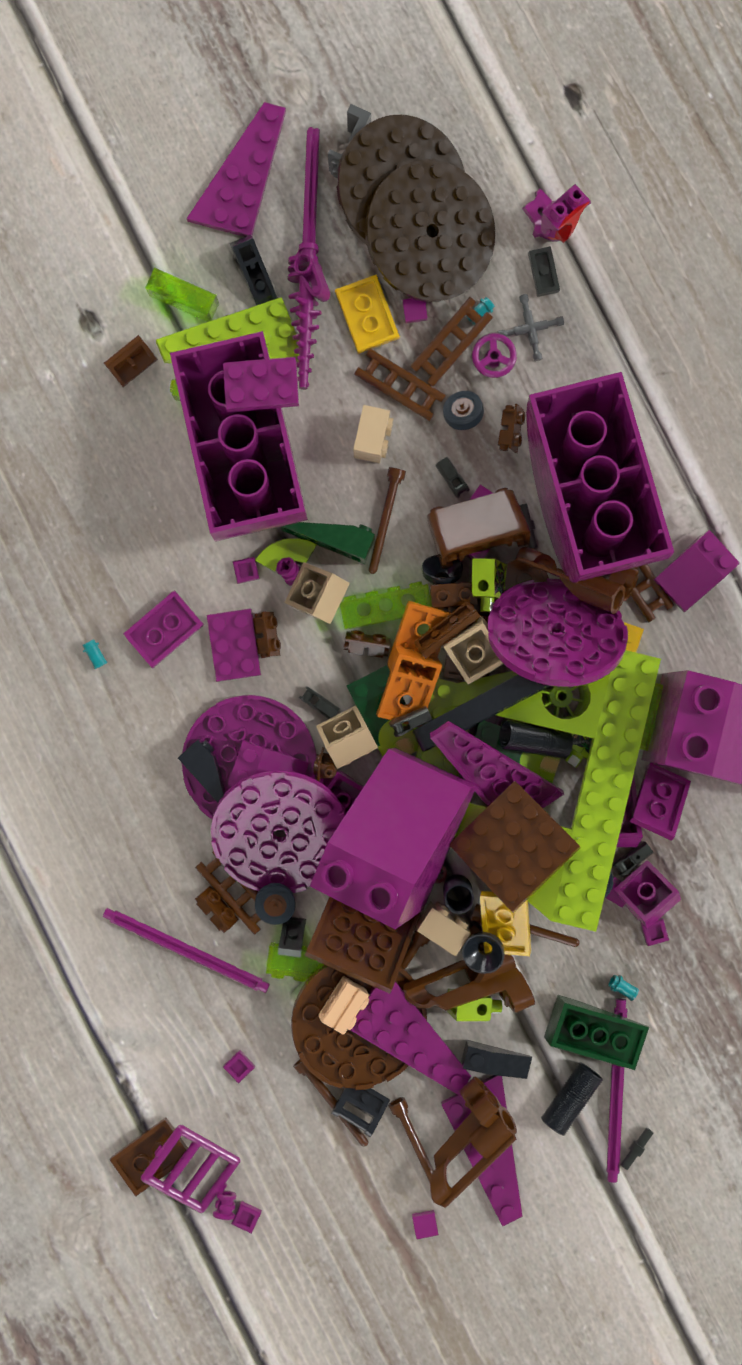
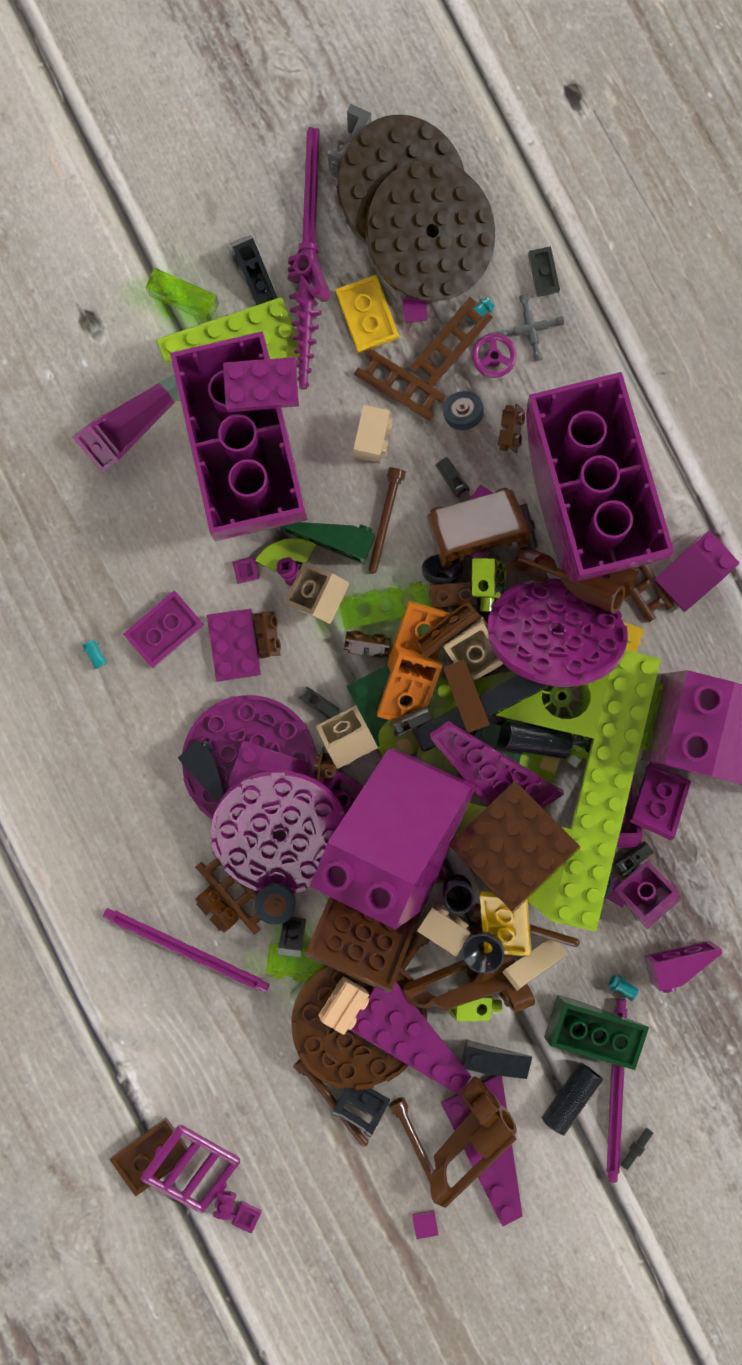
reddish brown hinge [104,335,158,387] -> none
magenta wing [186,102,286,237] -> none
magenta tile [223,1050,255,1084] -> none
magenta hips [522,184,591,243] -> none
magenta tile [640,917,669,946] -> none
none -> magenta plate [72,374,180,473]
none -> reddish brown tile [443,659,490,733]
none -> tan tile [503,939,567,991]
none -> magenta slope [644,941,722,993]

